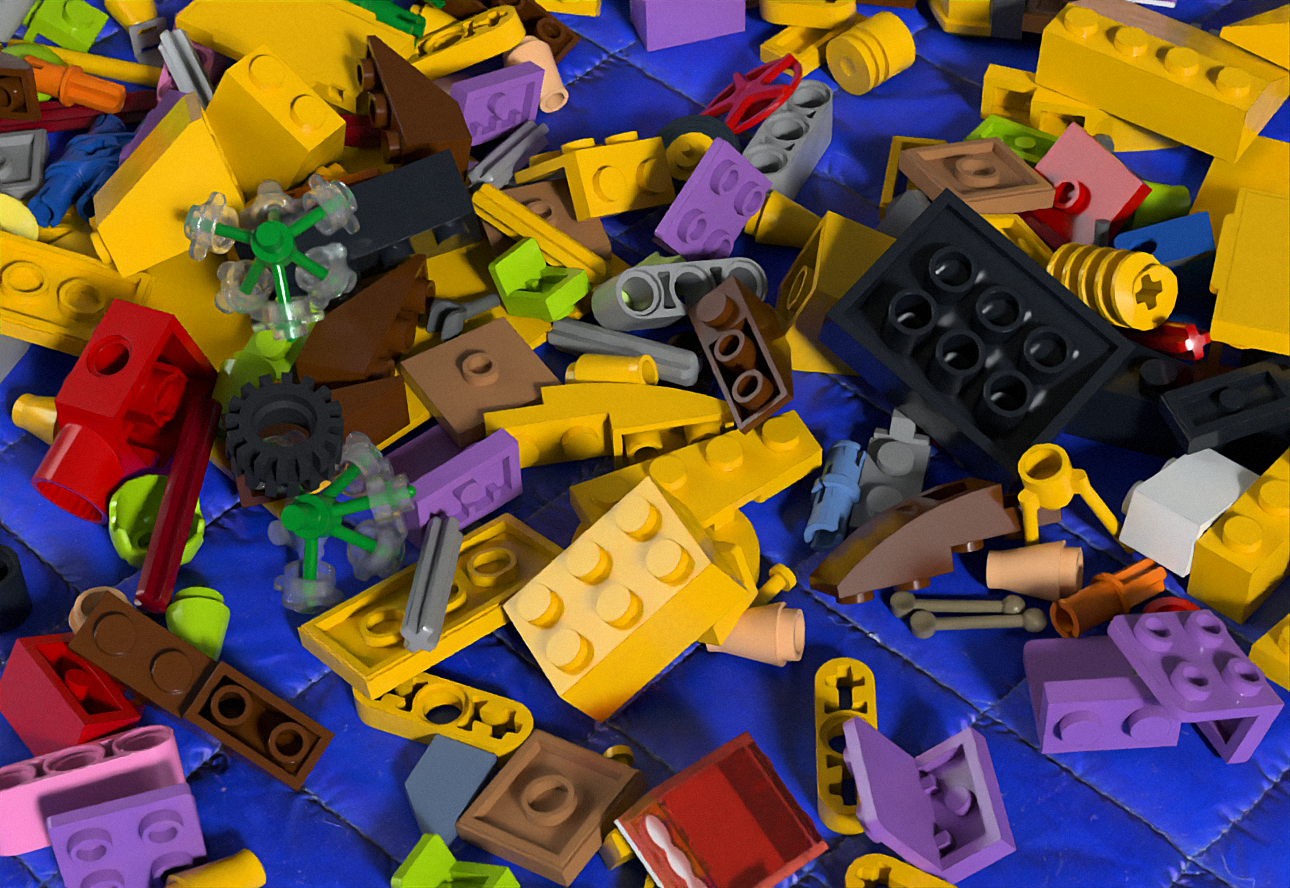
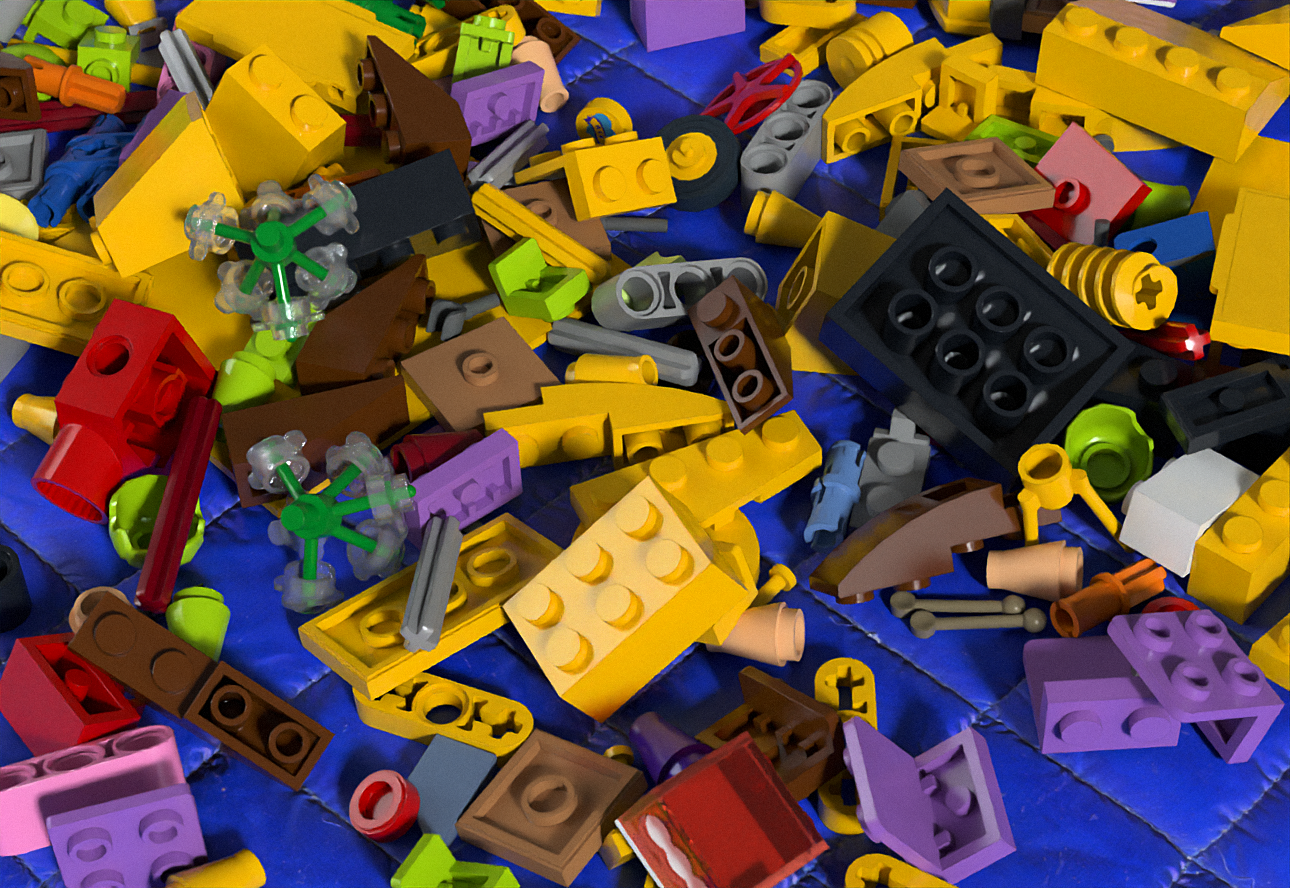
black tyre [225,372,344,498] -> none
medium lavender bracket [652,137,773,262] -> none
none -> lime bracket [77,26,141,93]
none -> red tile [349,770,420,843]
none -> dark red cone [390,429,484,487]
none -> lime bracket [451,15,515,87]
none -> yellow tile [576,97,633,146]
none -> dark grey piece [600,216,668,233]
none -> dark purple cone [629,712,717,792]
none -> reddish brown bracket [694,665,847,809]
none -> yellow slope [821,33,1003,165]
none -> yellow bracket [921,52,999,144]
none -> lime hair [1060,402,1154,505]

